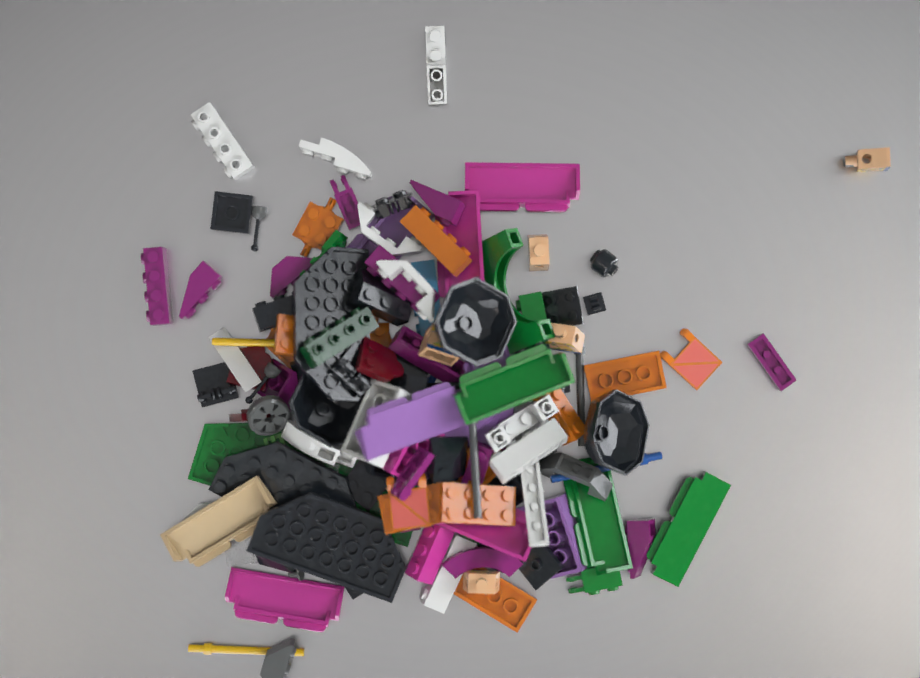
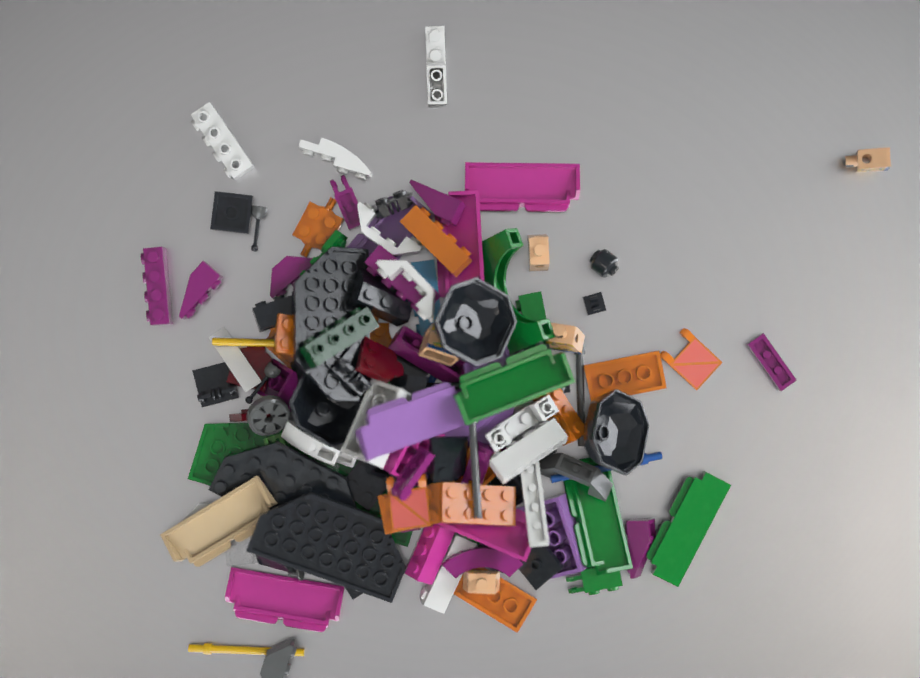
black hinge [542,286,584,326] -> none

